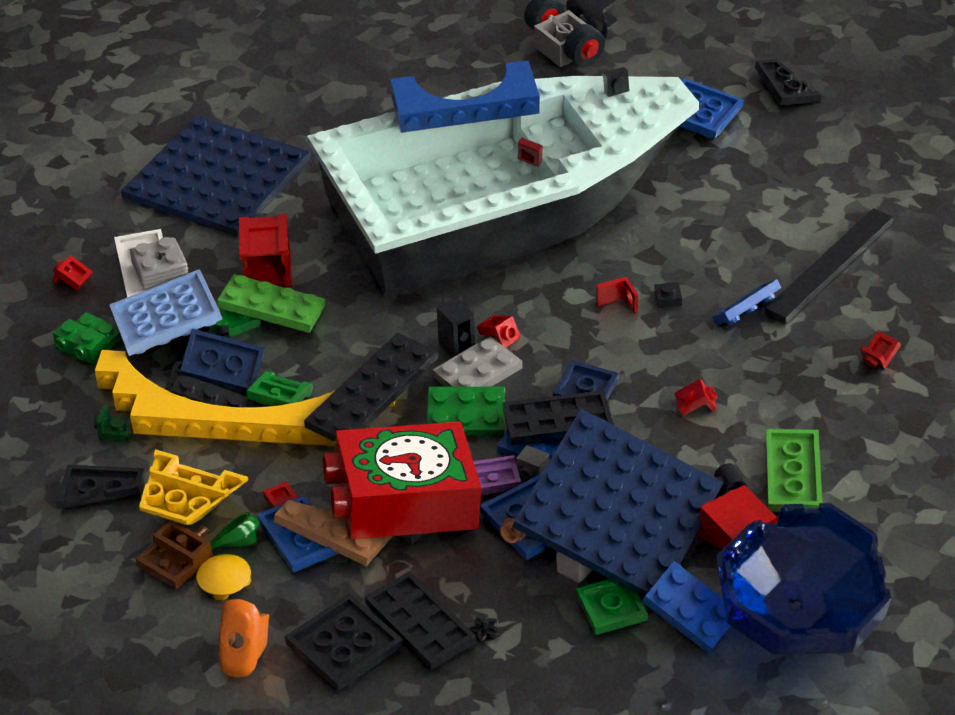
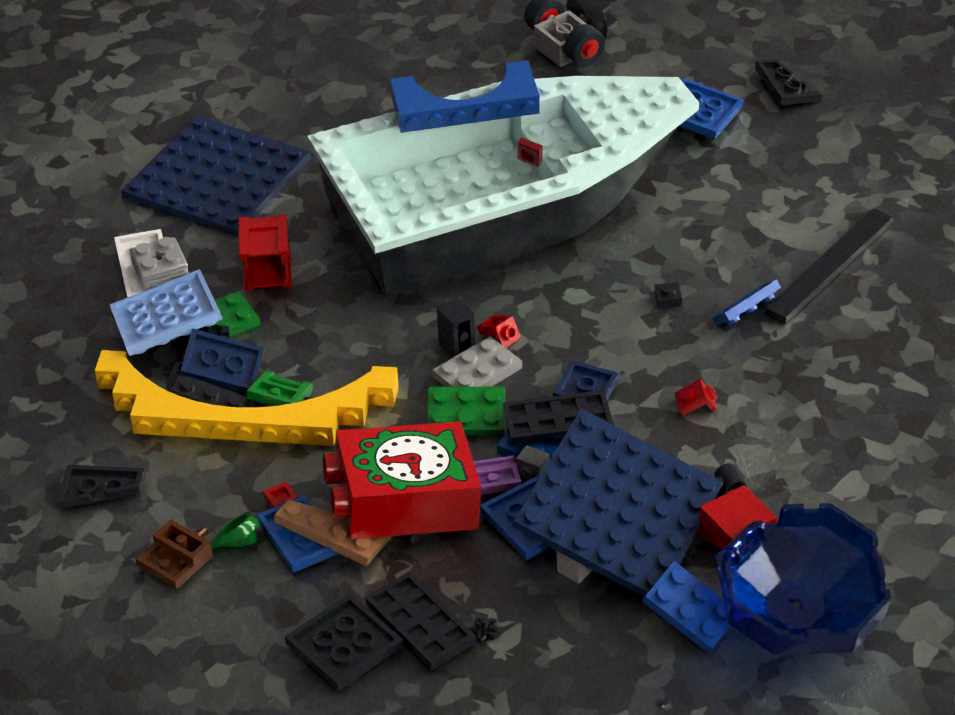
red bracket [52,255,93,291] -> none
green plate [53,312,122,365] -> none
dark green bracket [94,405,133,443] -> none
yellow wedge [139,449,248,525] -> none
yellow dish [196,554,251,600] -> none
bright green plate [217,274,326,333] -> none
orange piece [219,599,269,678] -> none
black plate [304,333,438,443] -> none
nougat plate [500,518,526,543] -> none
green plate [576,579,648,635] -> none
red bracket [596,277,638,313] -> none
black plate [603,67,630,97] -> none
bright green plate [766,429,822,513] -> none
red bracket [859,331,901,370] -> none

